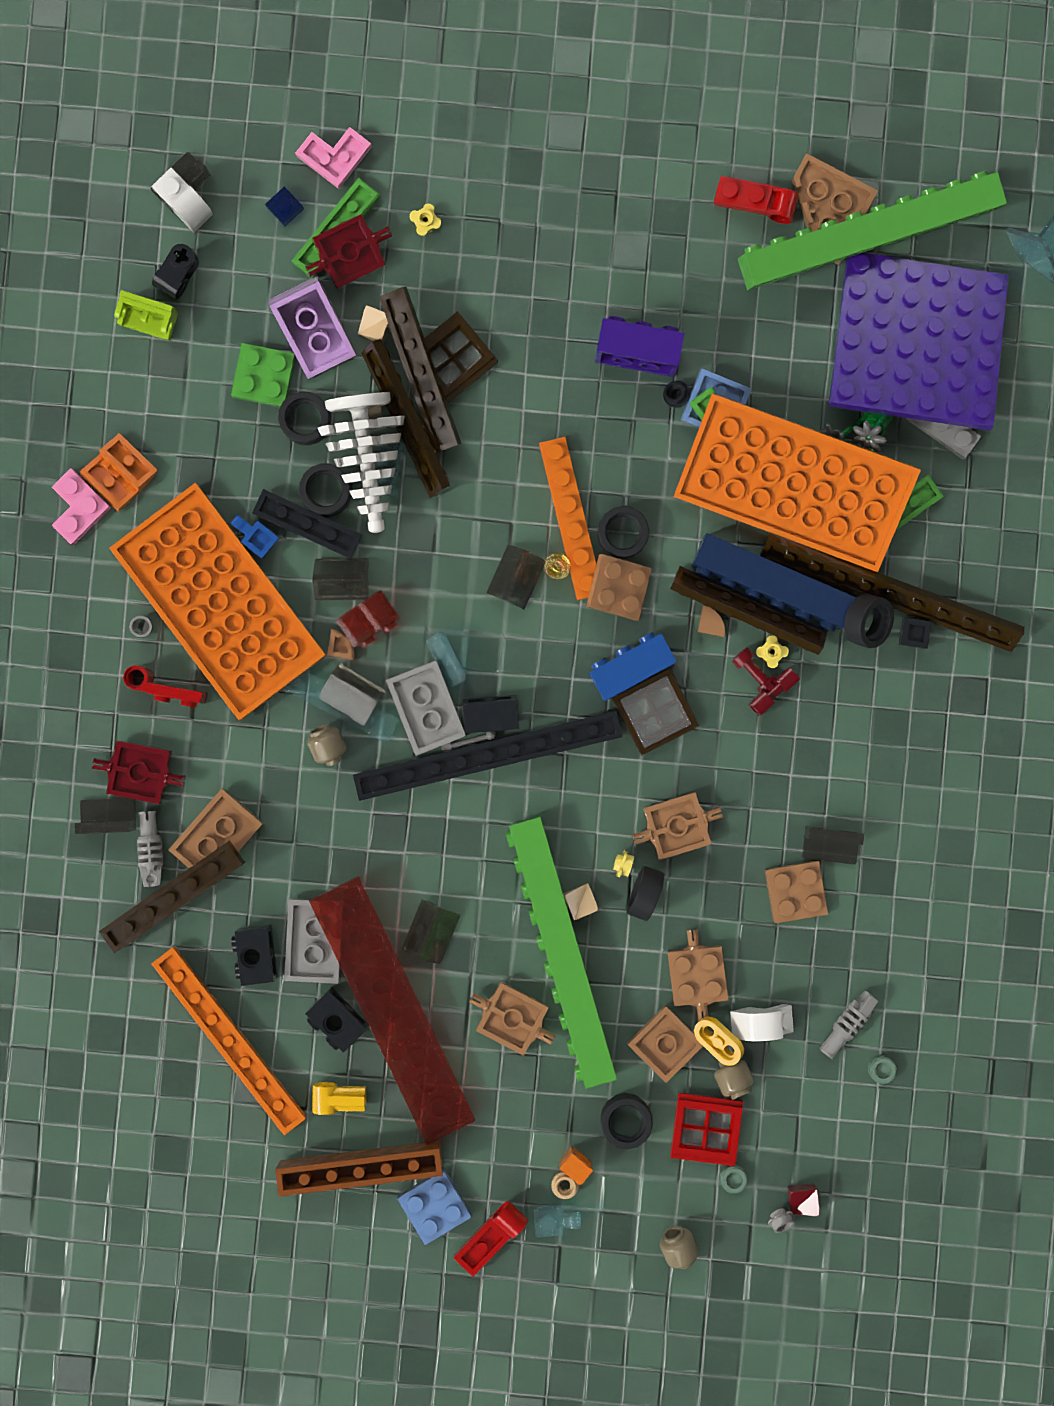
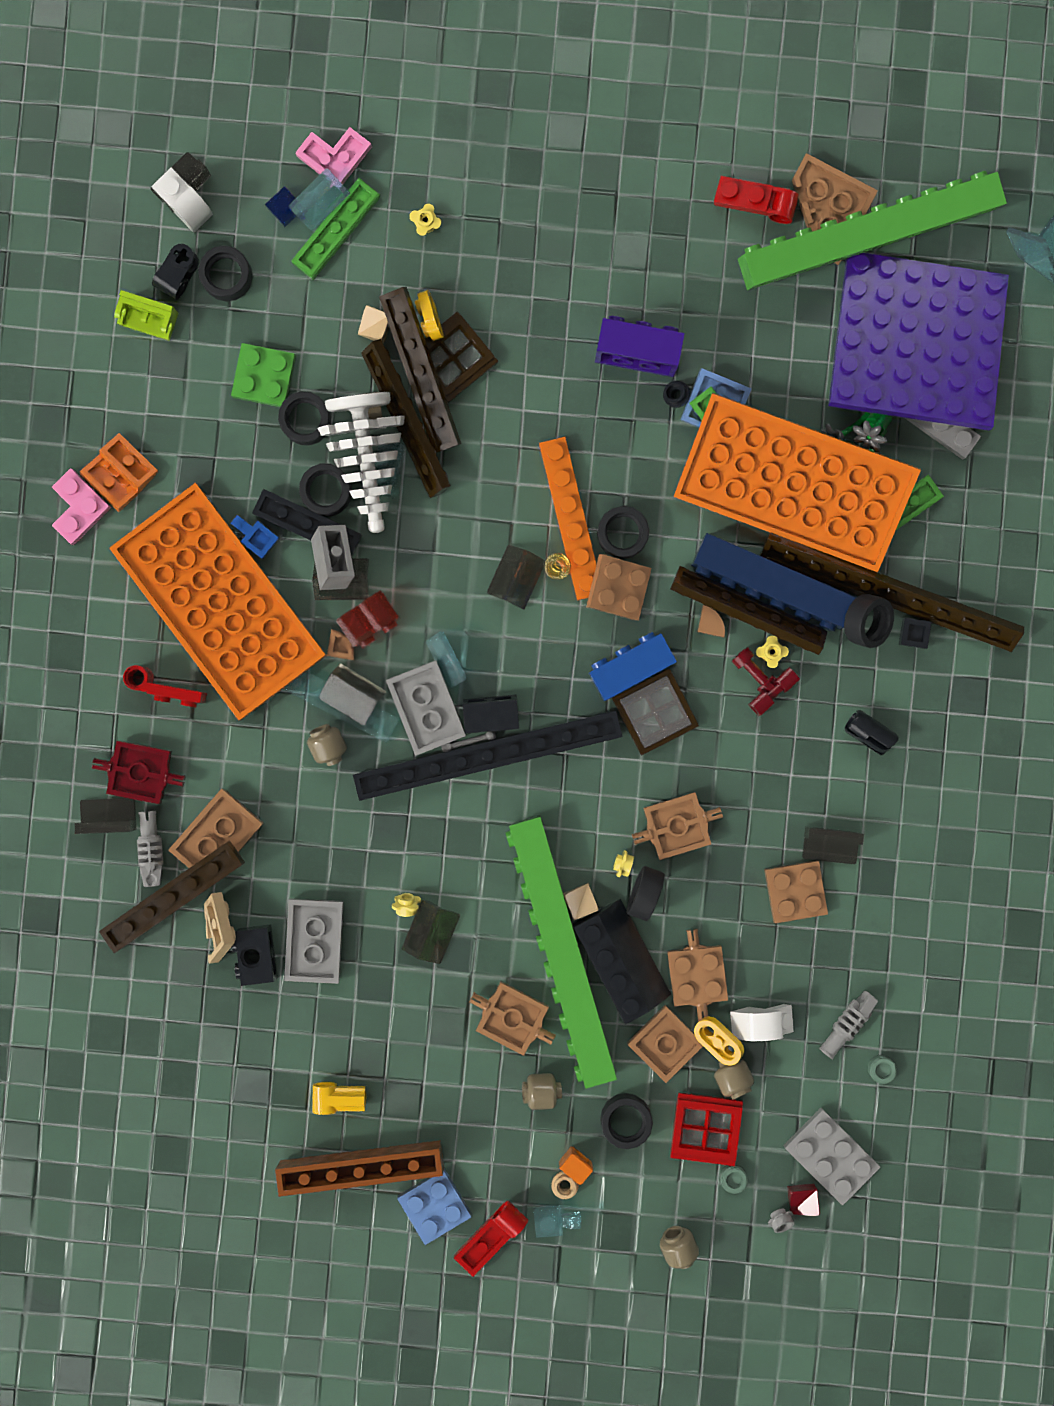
light grey hinge [129,616,152,637] -> none
orange plate [151,946,307,1135] -> none
lavender slope [269,276,356,379] -> none
dark red plate [305,214,392,289] -> none
black brick [305,987,369,1053] -> none
clear red plate [309,876,476,1145] -> none
none -> black tyre [198,245,253,302]
none -> tan wing [204,892,236,964]
none -> clear light blue slope [289,168,350,231]
none -> light grey brick [311,525,355,590]
none -> light yellow plate [392,893,421,917]
none -> yellow plate [415,290,444,341]
none -> dark tan head [522,1073,562,1110]
none -> black slope [573,898,671,1025]
none -> light grey plate [783,1108,880,1206]
none -> black arm [844,710,899,756]

